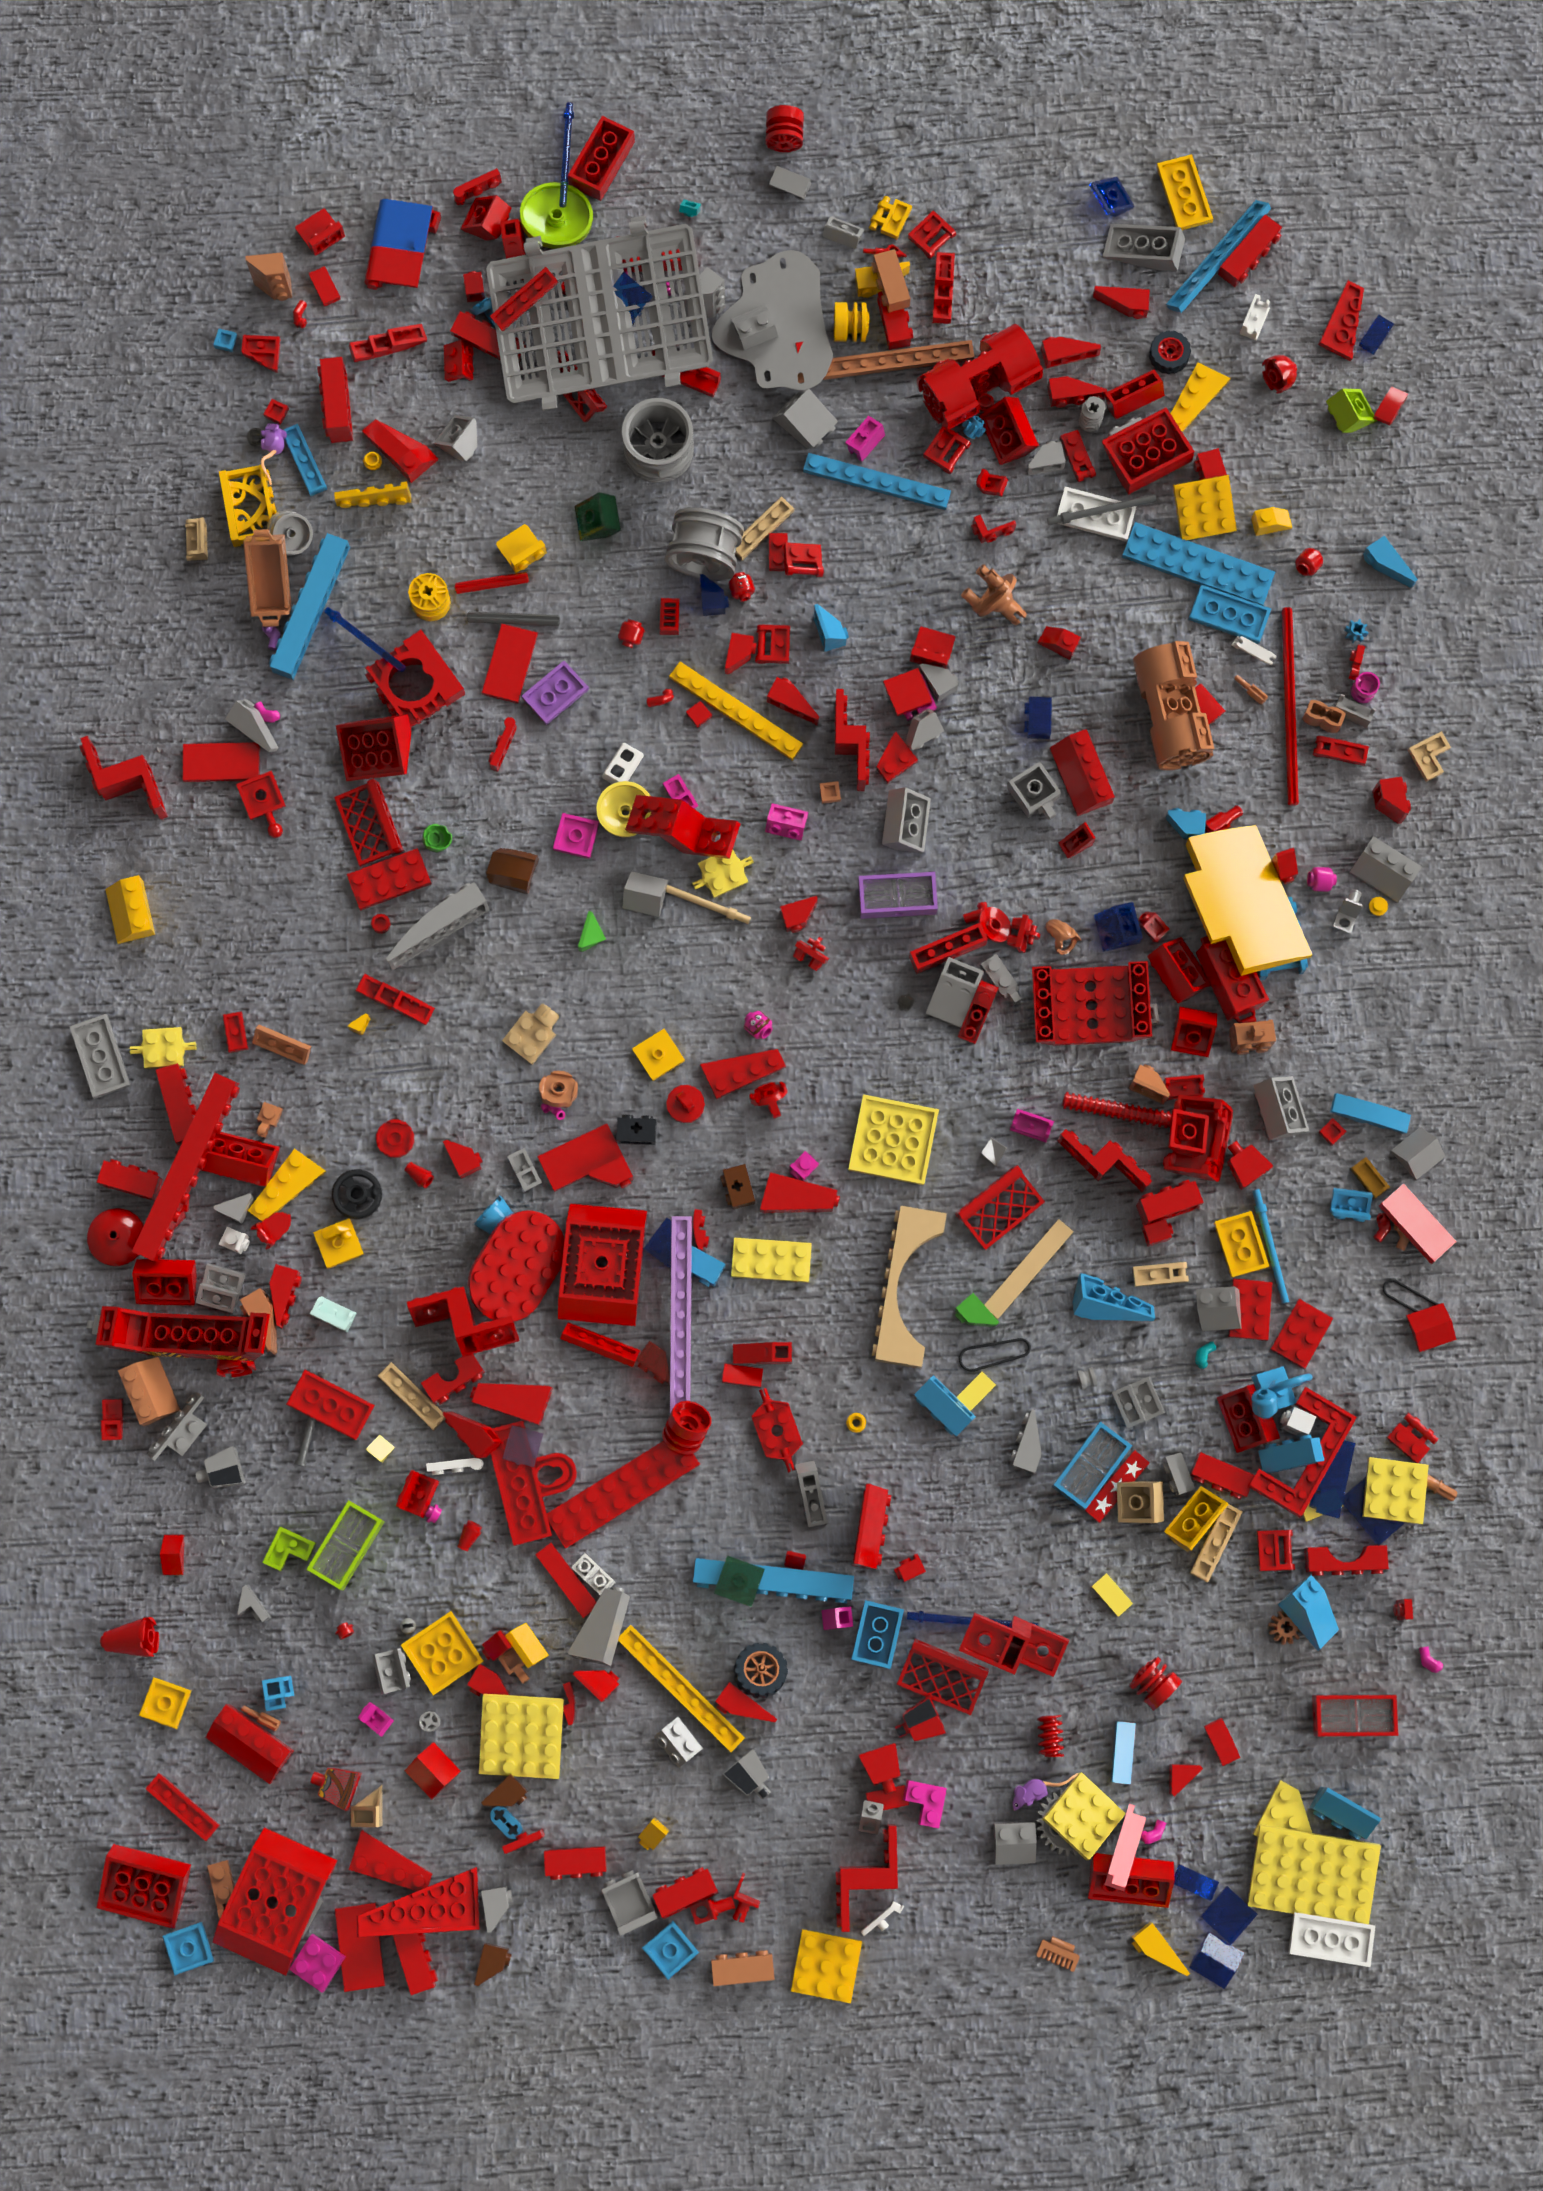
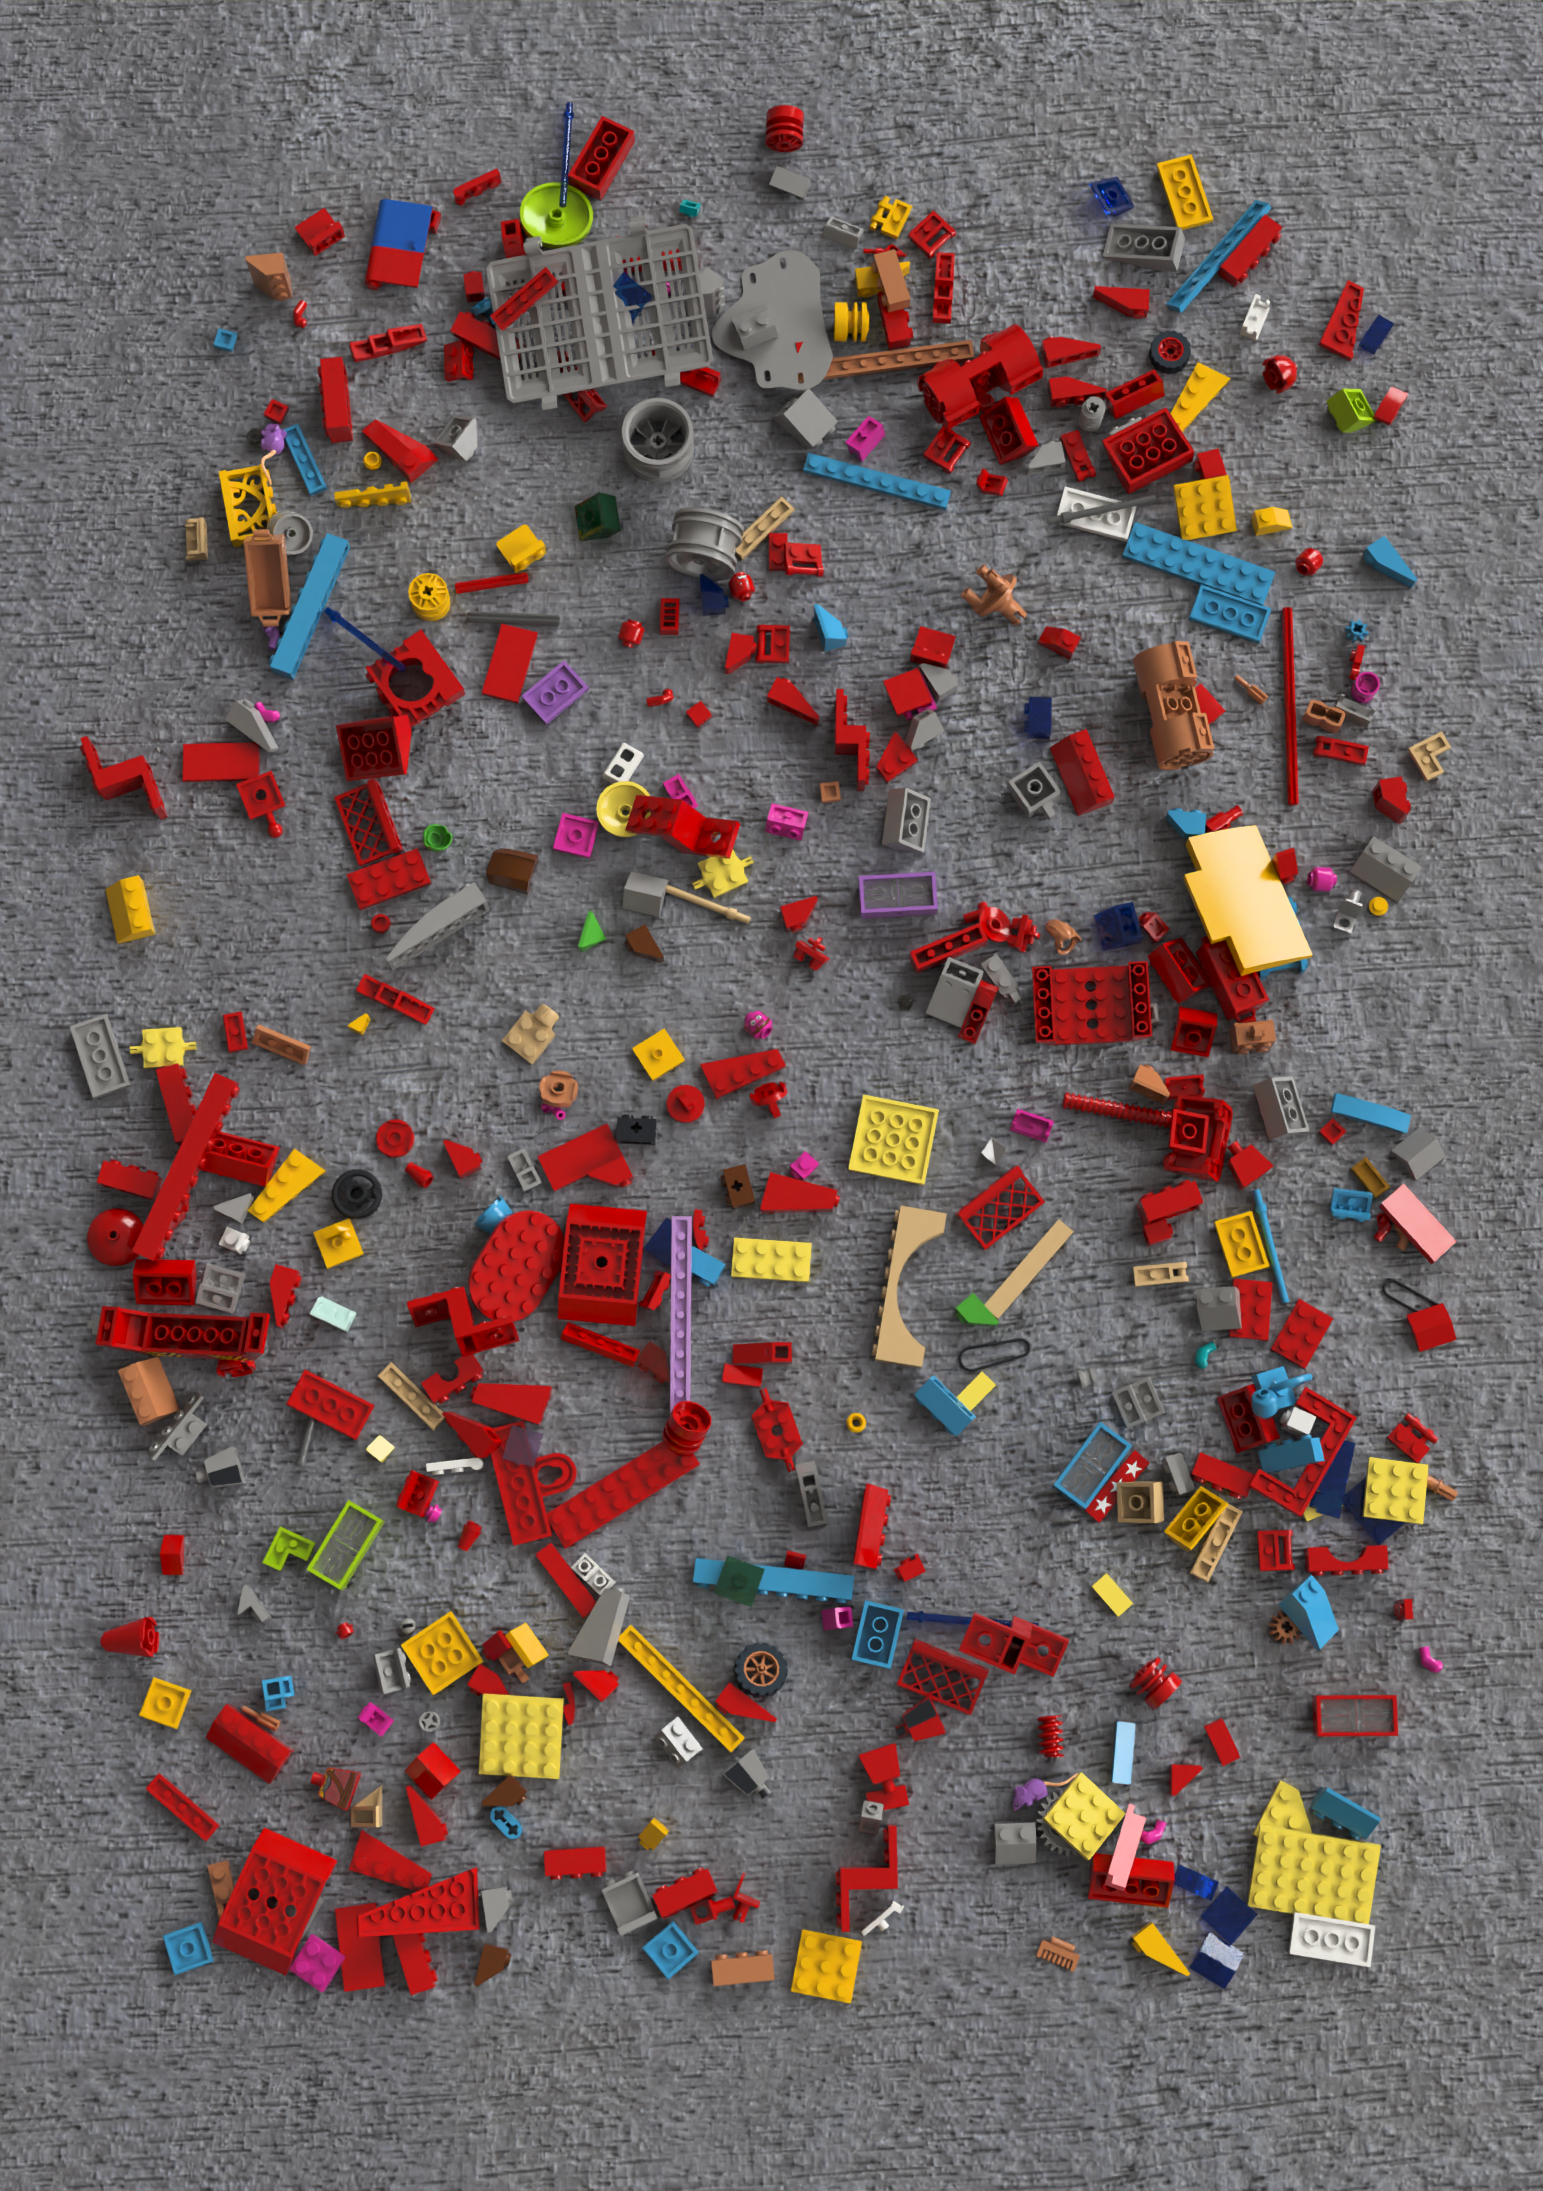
red slope [97,1844,191,1929] -> none
red slope [101,1398,123,1440] -> none
nougat slope [240,1288,277,1355] -> none
red wing [241,335,281,373] -> none
red piece [250,1212,291,1250] -> none
nougat plate [257,1102,283,1138] -> none
red tile [308,266,341,307] -> none
red slope [461,195,512,240] -> none
red plate [488,717,517,772] -> none
red plate [502,1829,545,1854] -> none
yellow plate [669,661,803,761] -> none
dark pink plate [903,1780,947,1829] -> none
dark azure gear [962,416,986,439] -> none
red bracket [971,514,1016,543] -> none
light grey slope [1009,1409,1042,1474] -> none
red bracket [1057,1129,1152,1192] -> none
red slope [1058,822,1095,858] -> none
dark azure wedge [1073,1273,1155,1321] -> none
white piece [1232,636,1276,665] -> none
none -> red slope [406,1785,448,1847]
none -> reddish brown slope [624,924,664,963]
none -> red plate [638,1271,672,1311]

